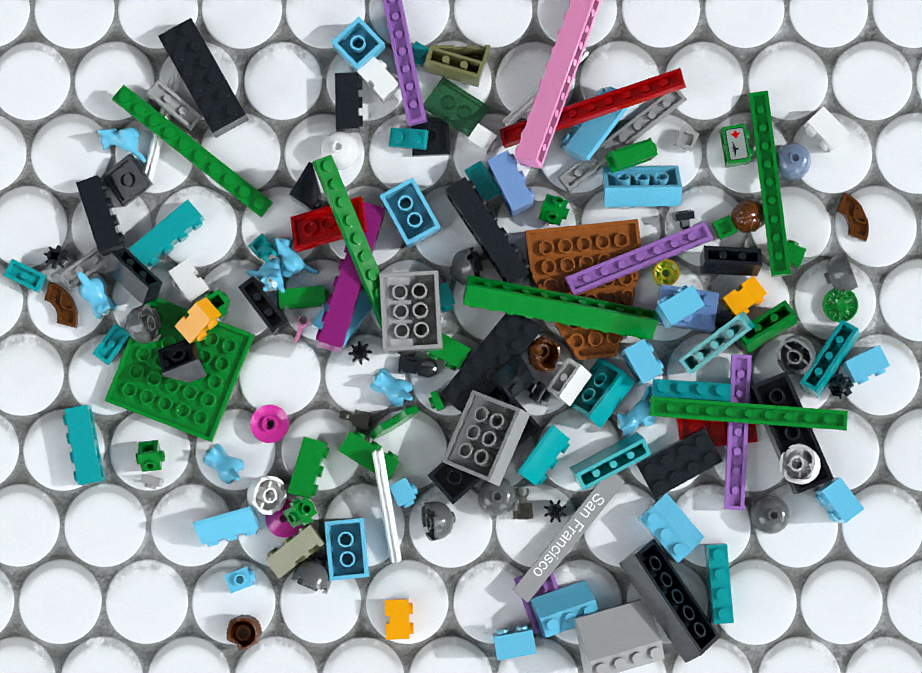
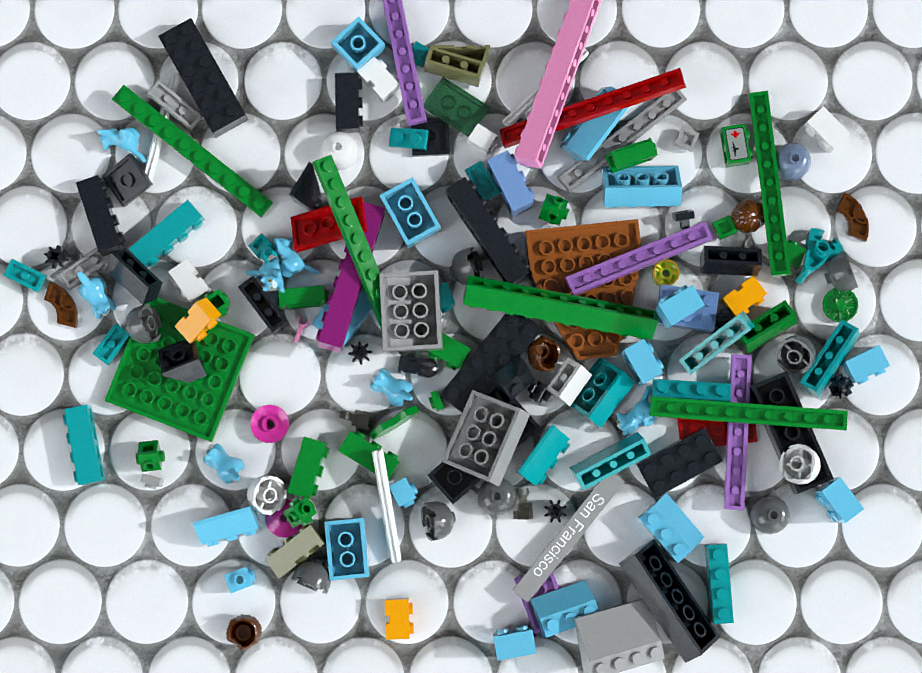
none -> teal animal [793,228,843,285]

